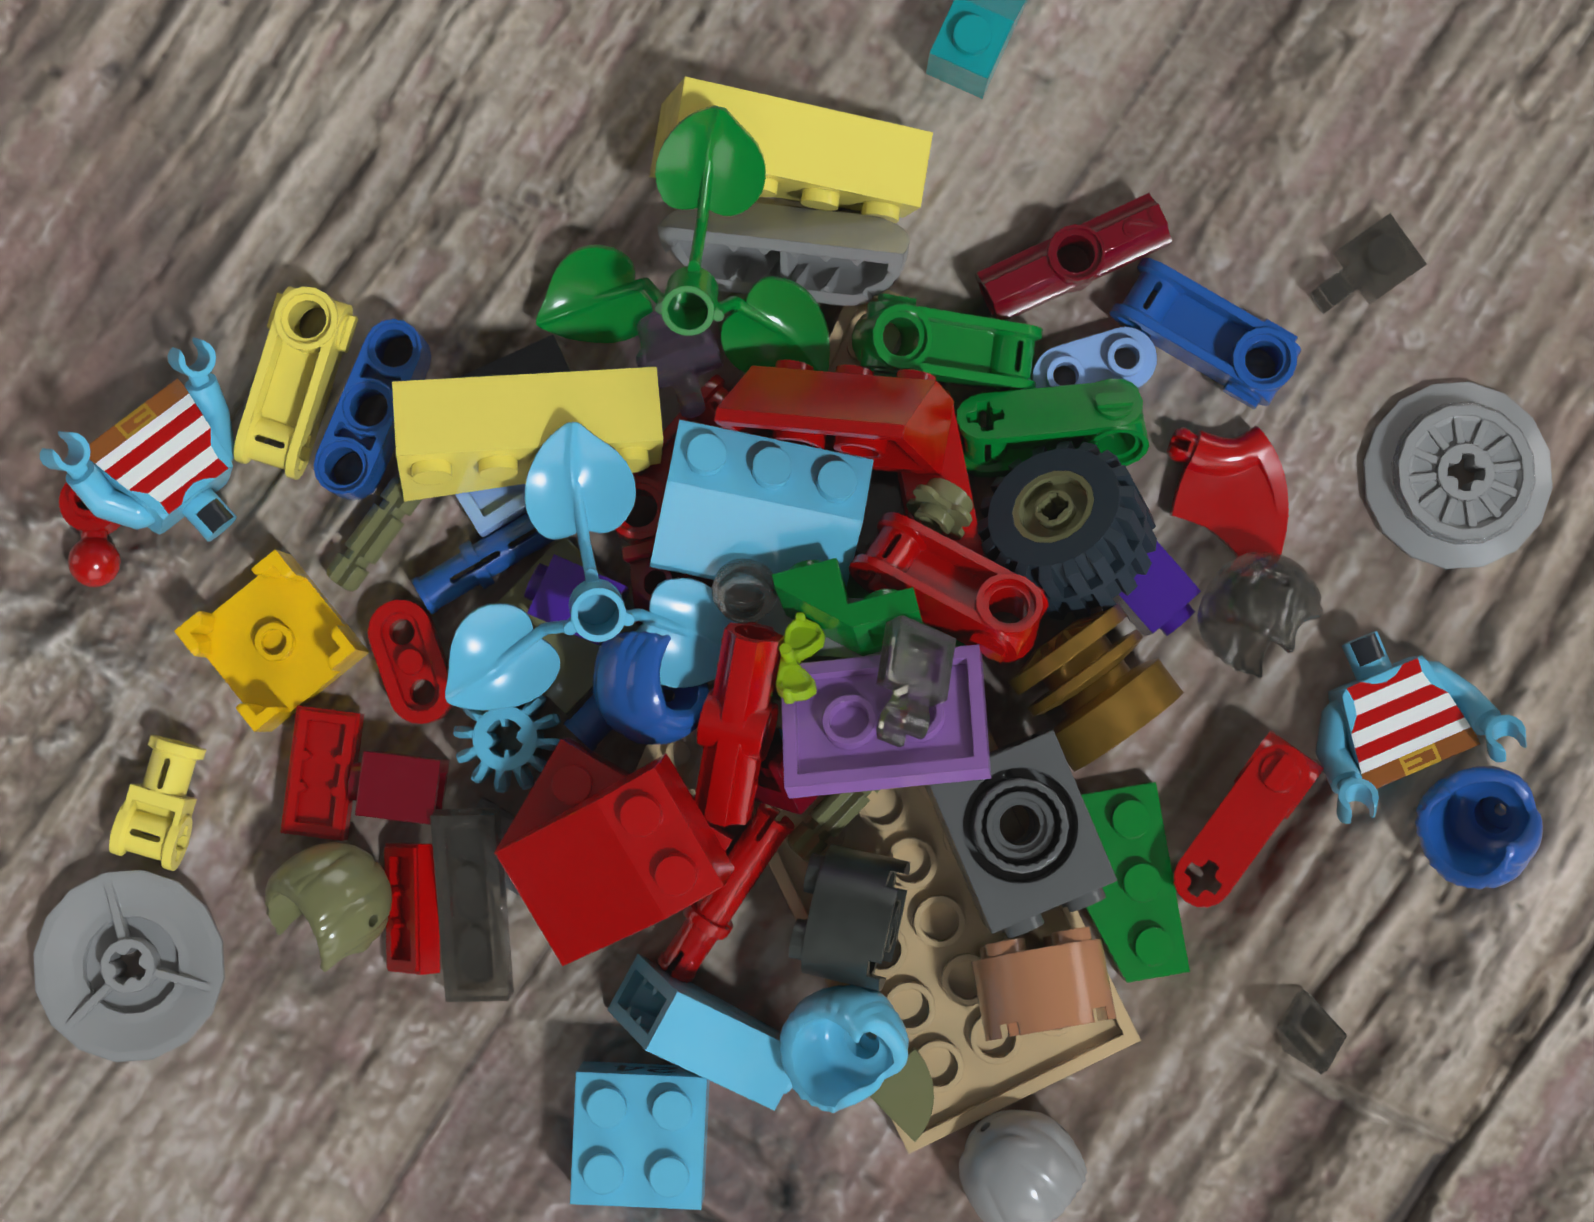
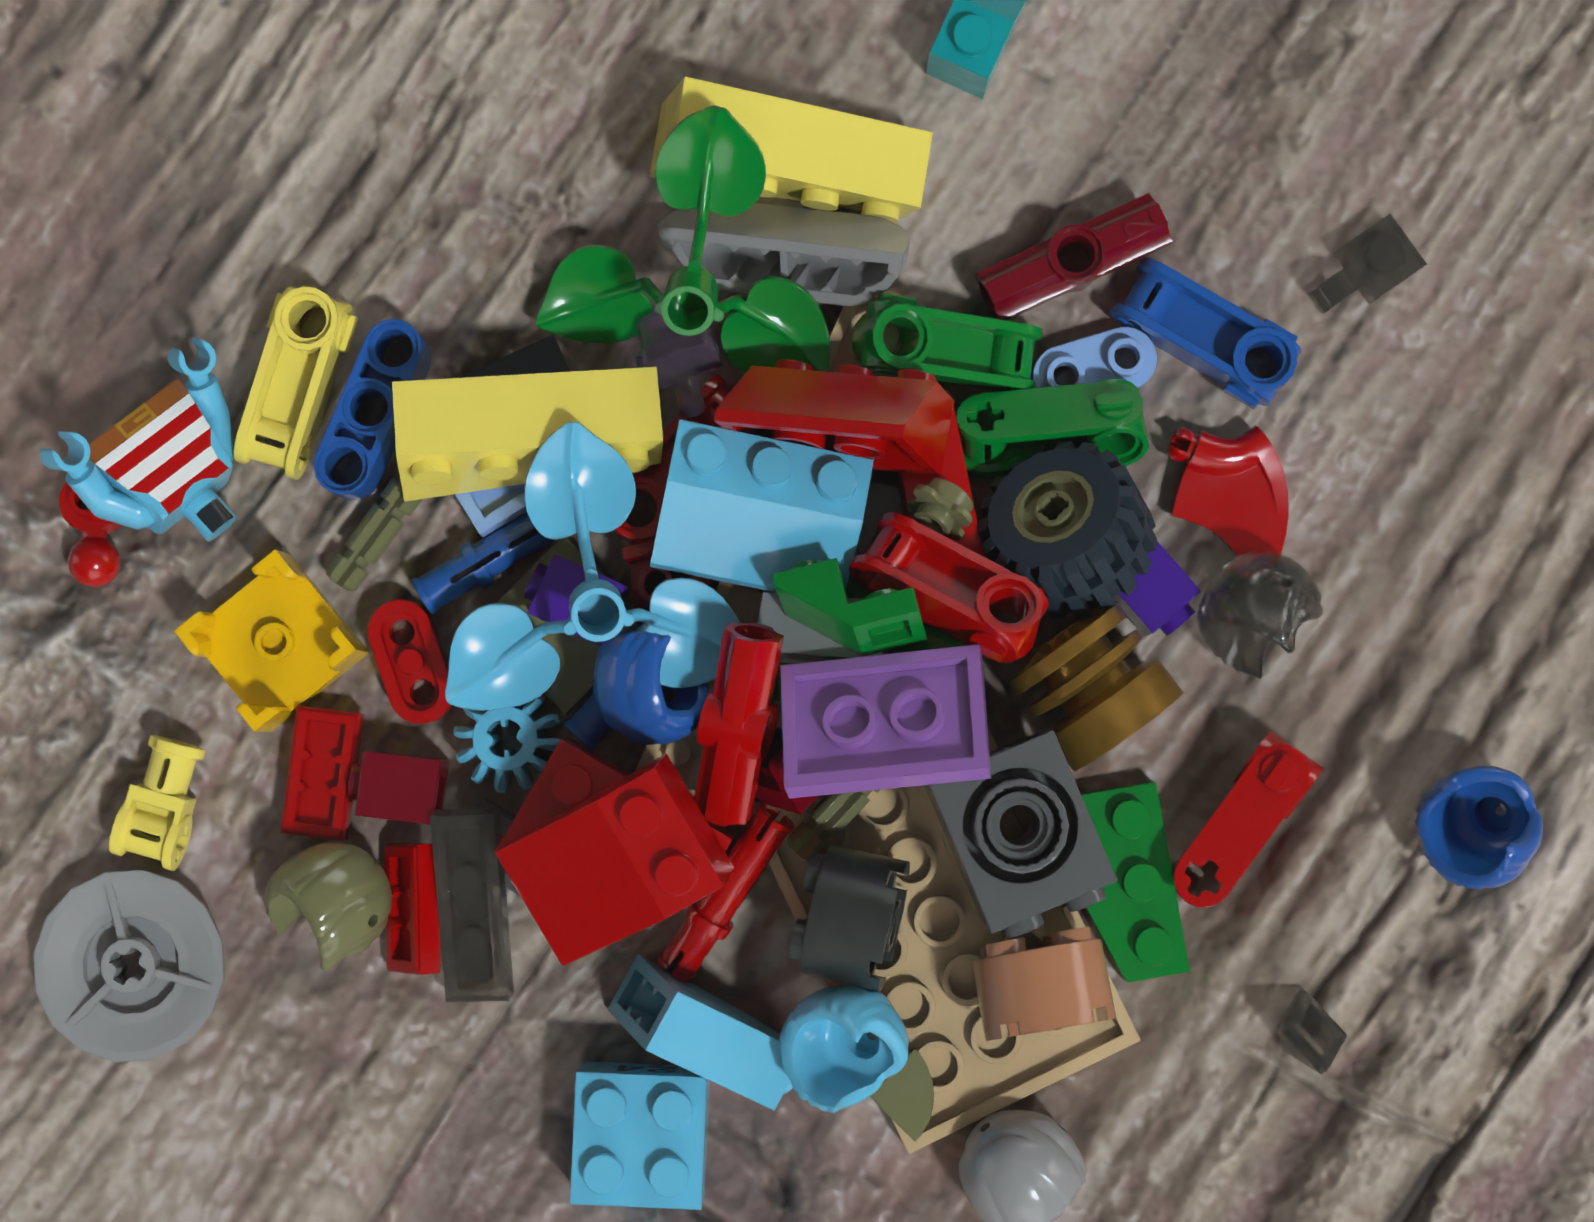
clear smoke plate [712,559,778,623] -> none
lime piece [775,612,826,704] -> none
clear smoke plate [876,615,956,747] -> none
torso [1315,631,1527,824] -> none
light grey piece [1363,382,1553,569] -> none

